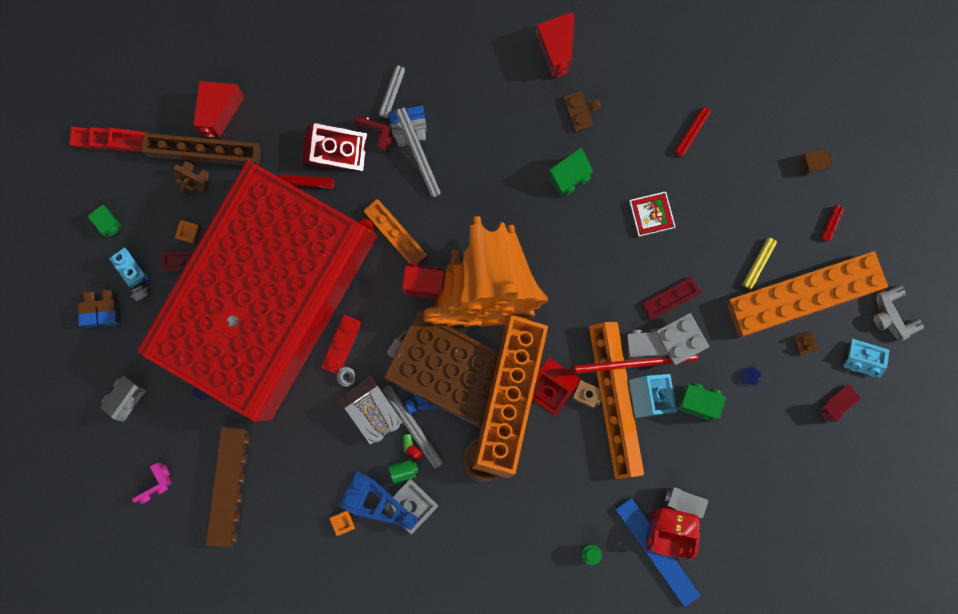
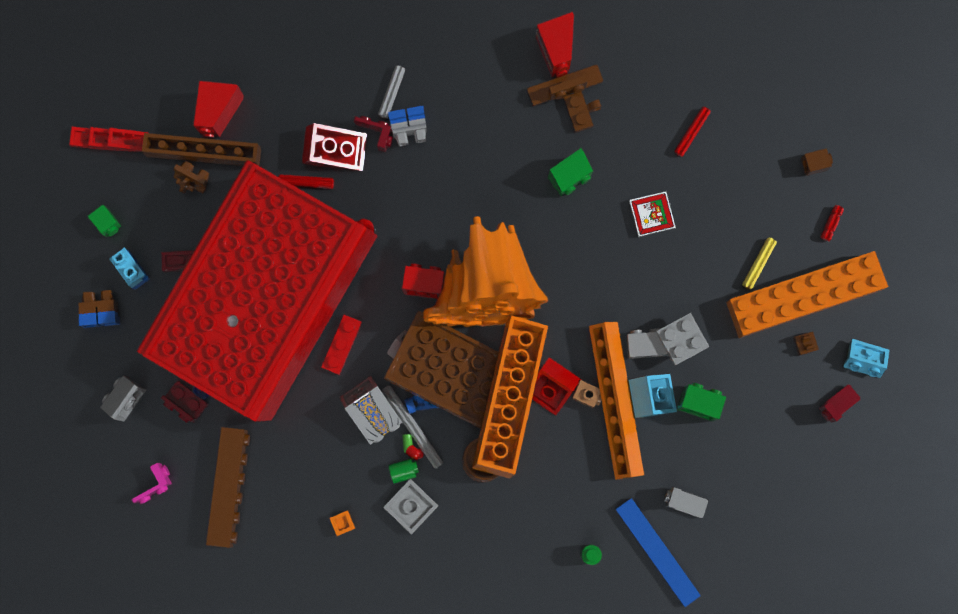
light grey plate [131,285,149,301] -> none
orange plate [175,220,200,244] -> none
light grey plate [336,367,356,386] -> none
blue plate [339,471,418,530] -> none
orange plate [363,199,427,264] -> none
light grey axle [396,107,440,197] -> none
red piece [573,354,698,374] -> none
dark red tile [641,277,701,321] -> none
red piece [645,507,700,560] -> none
clear blue plate [742,367,762,386] -> none
light grey connector [873,285,924,341] -> none
none -> dark red bracket [161,380,209,423]
none -> reddish brown bracket [527,65,603,106]

